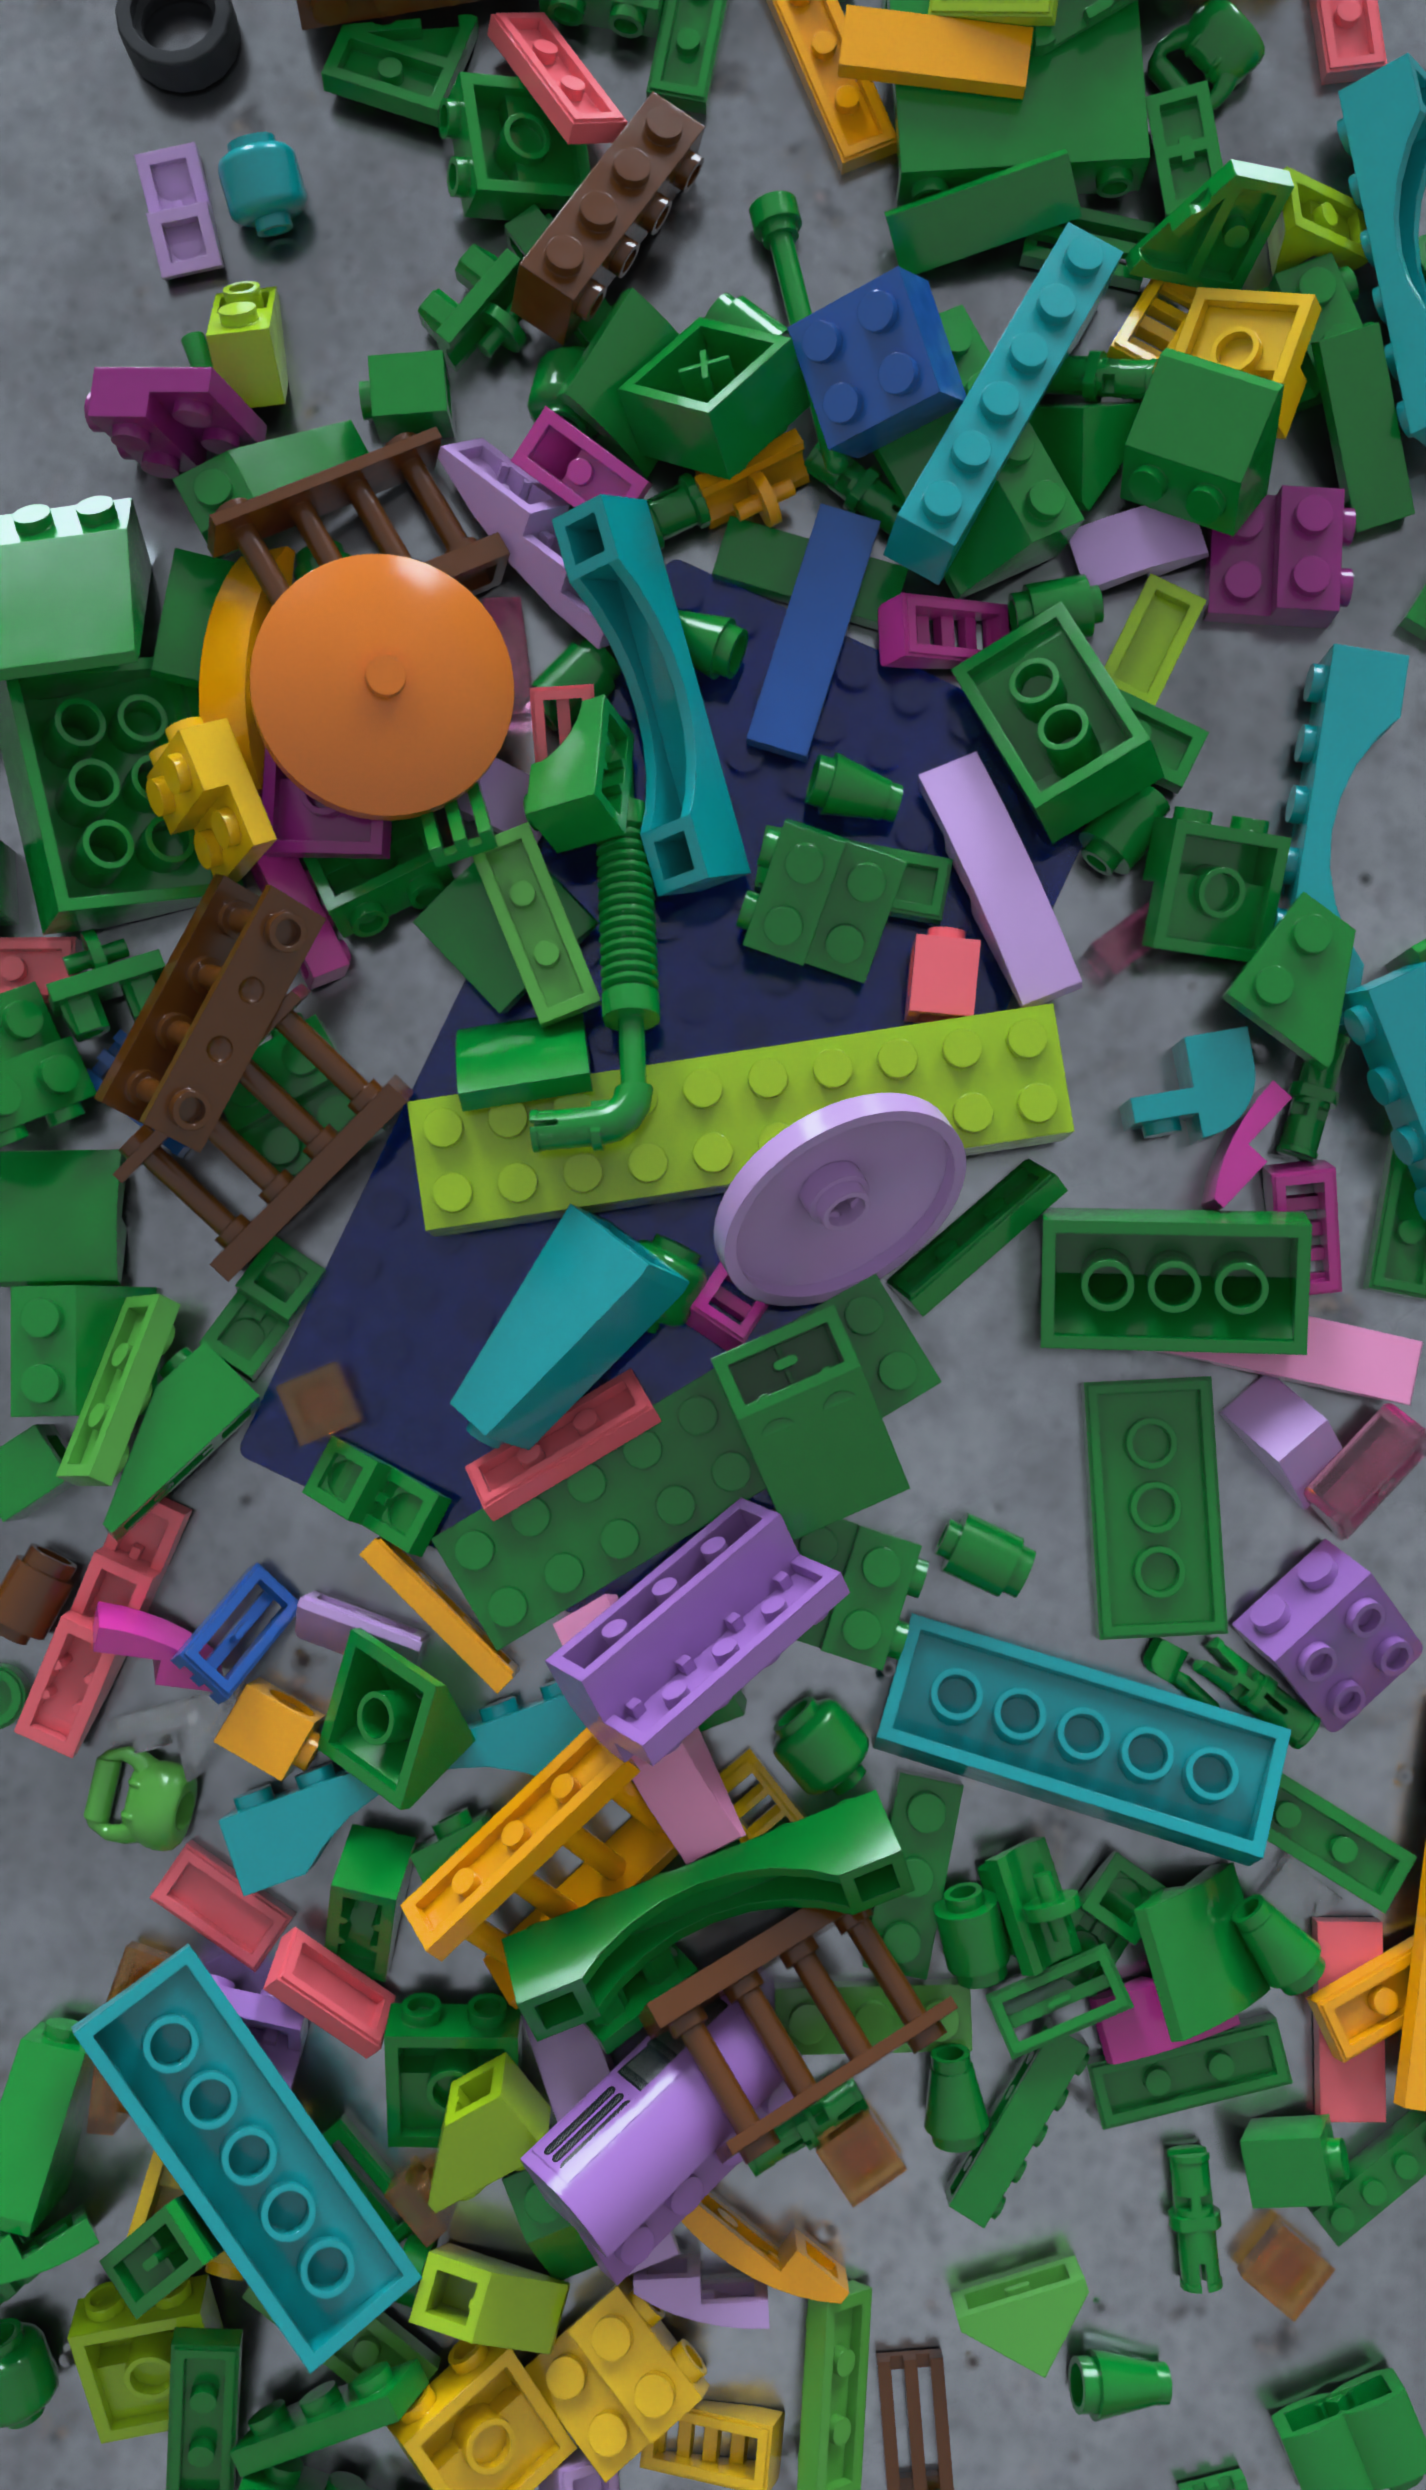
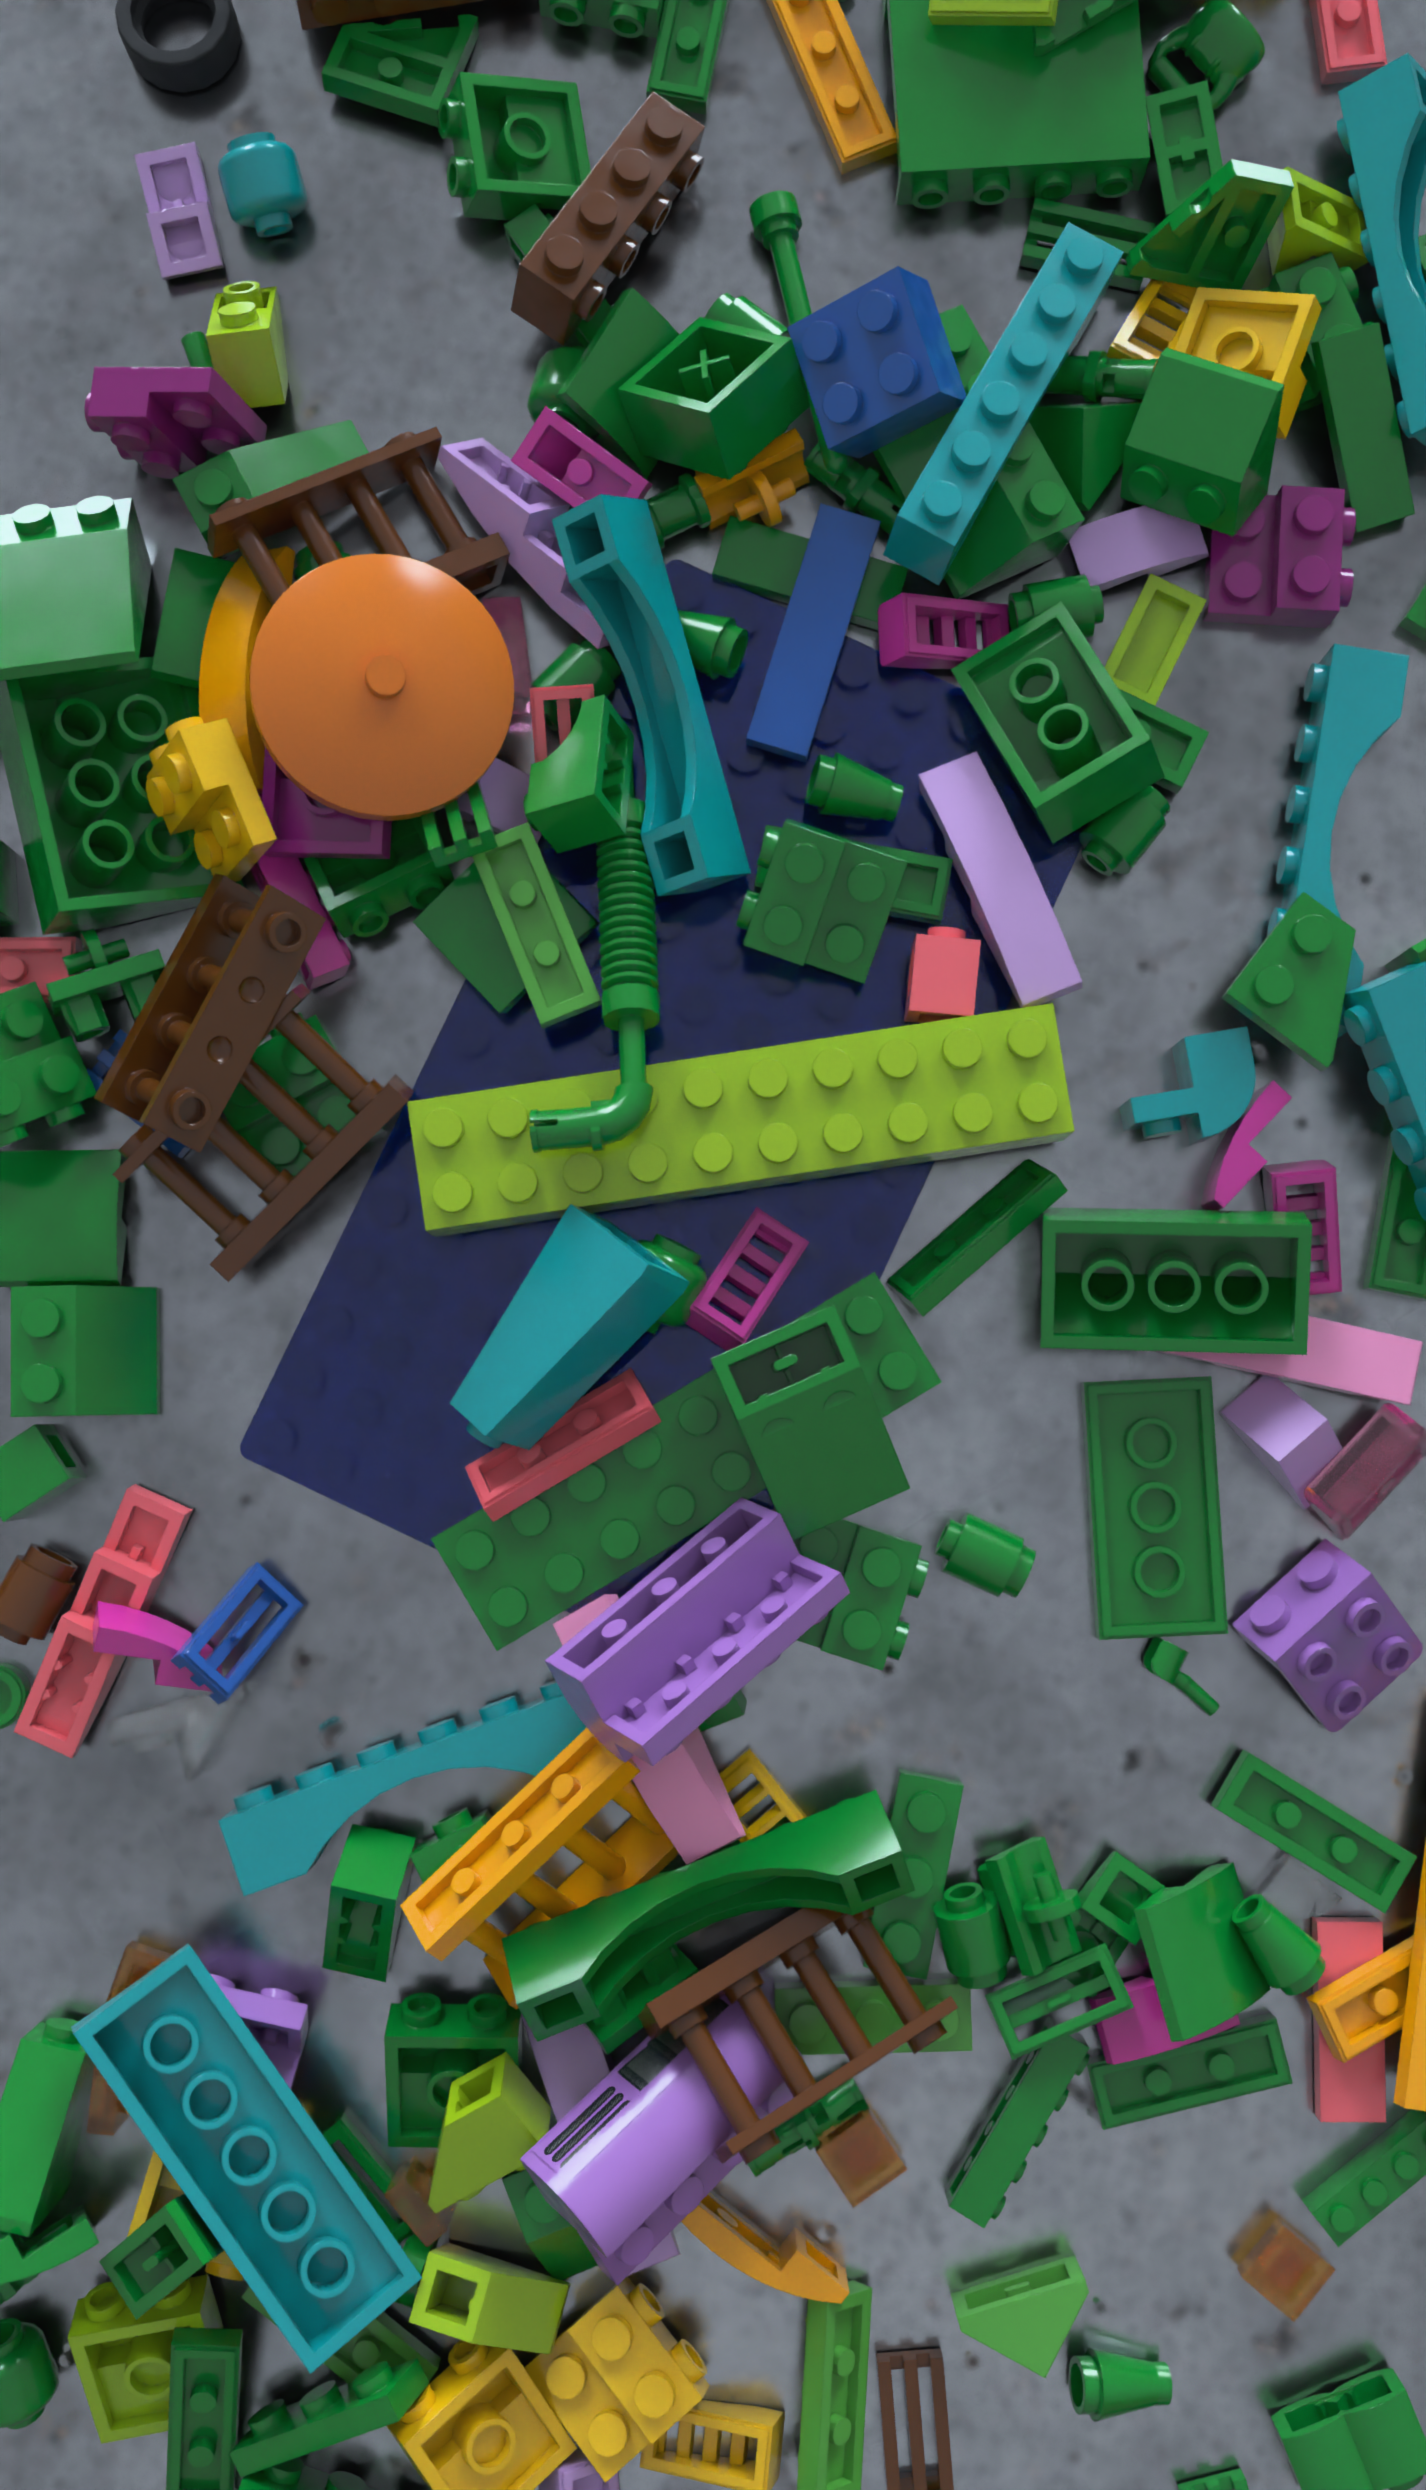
bright green plate [56,1294,181,1486] -> none
bright green piece [83,1746,197,1851] -> none
green slope [103,1342,261,1542] -> none
coral tile [149,1839,296,1972] -> none
green slope [199,1236,326,1383] -> none
light orange brick [214,1677,325,1781] -> none
coral tile [263,1927,396,2059] -> none
clear orange plate [276,1361,364,1447] -> none
lavender slope [295,1591,431,1667] -> none
green slope [302,1435,452,1558] -> none
green slope [317,1628,476,1810] -> none
green brick [359,350,454,443] -> none
light orange tile [359,1537,519,1694] -> none
green hips [418,244,528,372] -> none
green slope [456,1013,593,1112] -> none
coral tile [487,12,628,145] -> none
lavender slope [633,2253,770,2329] -> none
lavender dish [714,1093,966,1306] -> none
green head [773,1696,869,1795] -> none
light orange tile [838,5,1033,100] -> none
teal arch [873,1613,1291,1866] -> none
green tile [884,148,1082,274] -> none
green cone [924,2043,989,2153] -> none
clear pink piece [1083,901,1154,985] -> none
green plate [1142,806,1292,962] -> none
green pin [1167,2144,1223,2294] -> none
green pin [1192,1637,1321,1749] -> none
green brick [1240,2114,1349,2209] -> none
green pin [1276,1033,1351,1162] -> none

